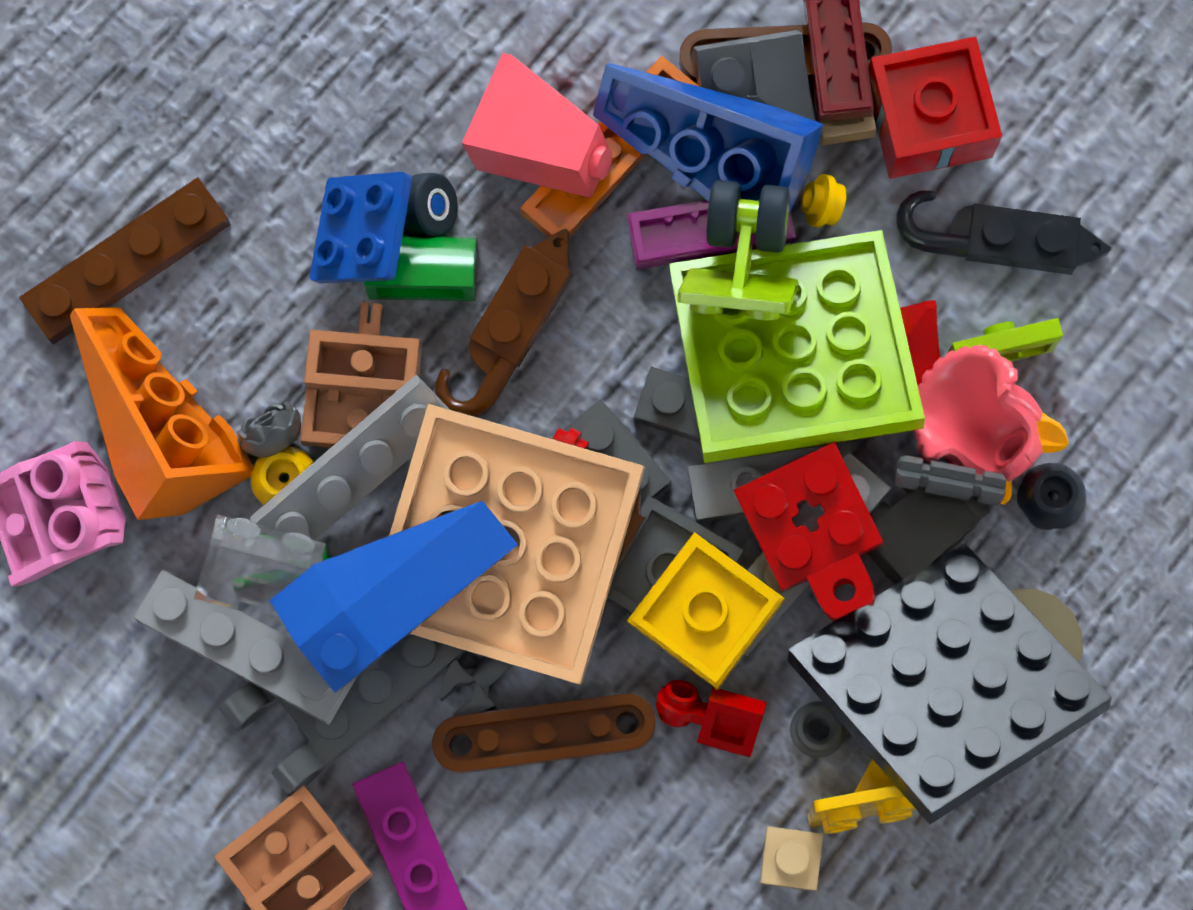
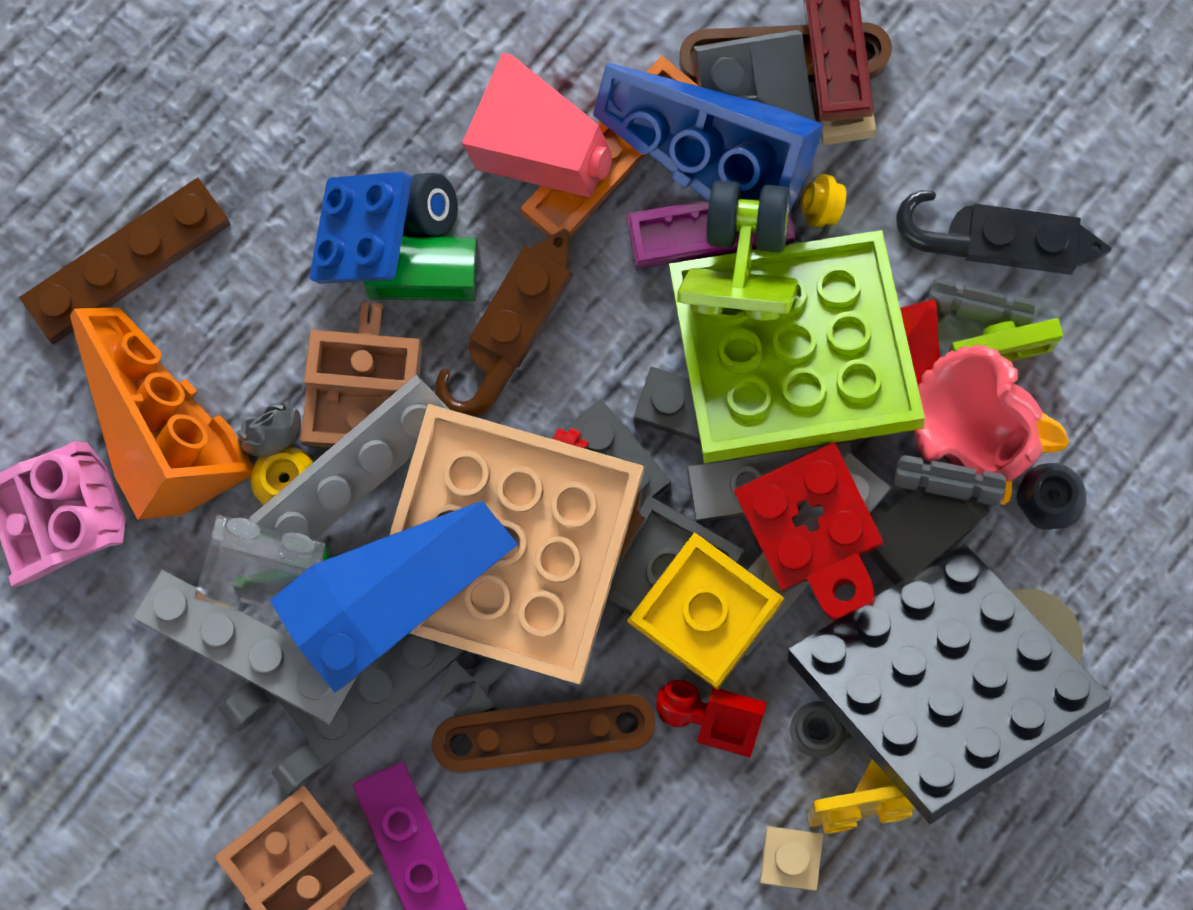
red container [868,36,1002,179] -> none
none -> dark grey axle [928,279,1035,328]

